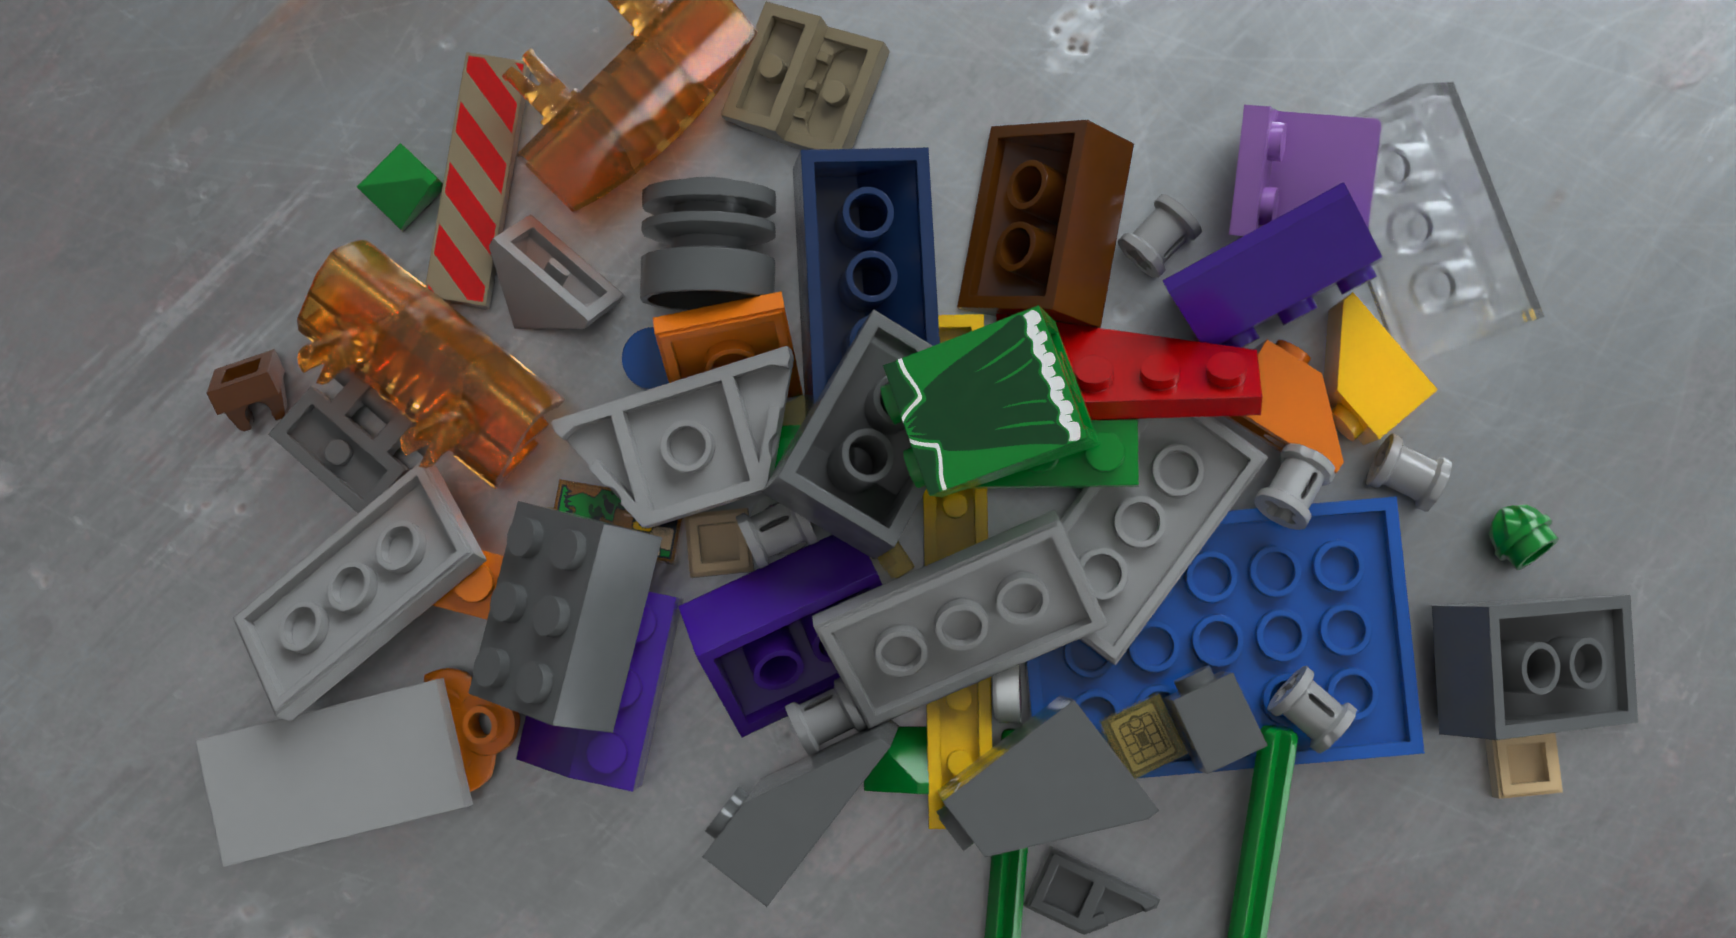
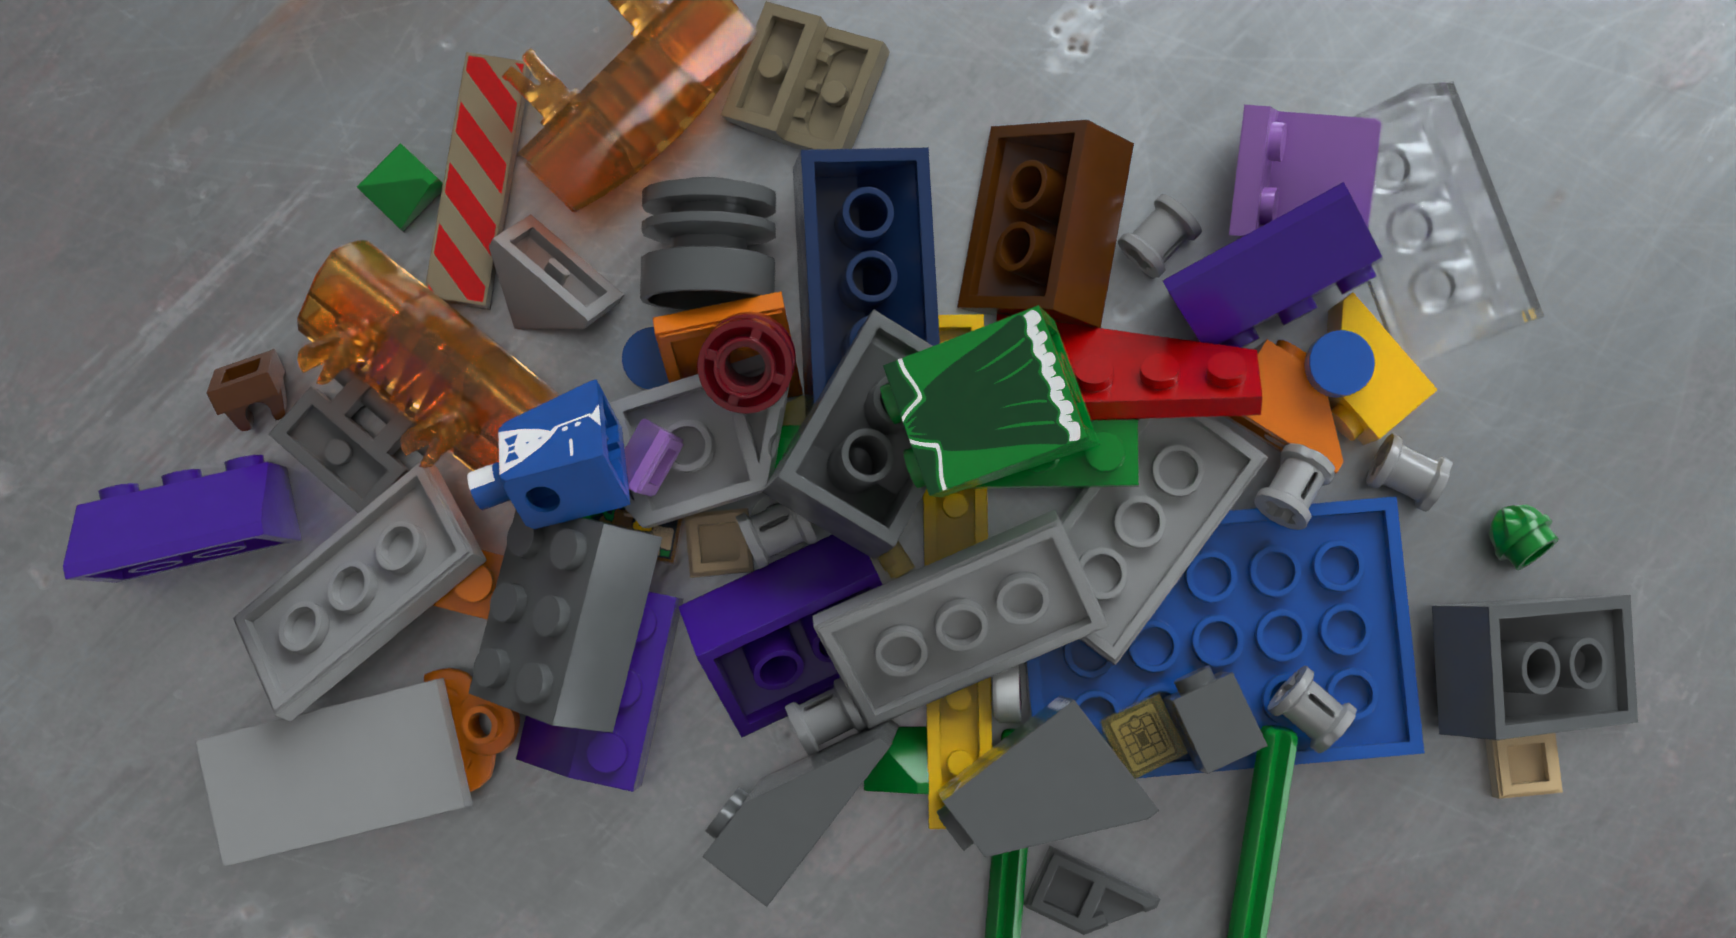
none -> dark purple slope [63,455,302,583]
none -> blue torso [467,379,630,529]
none -> medium lavender slope [625,419,684,497]
none -> dark red wheel [697,312,796,414]
none -> blue tile [1304,330,1375,398]

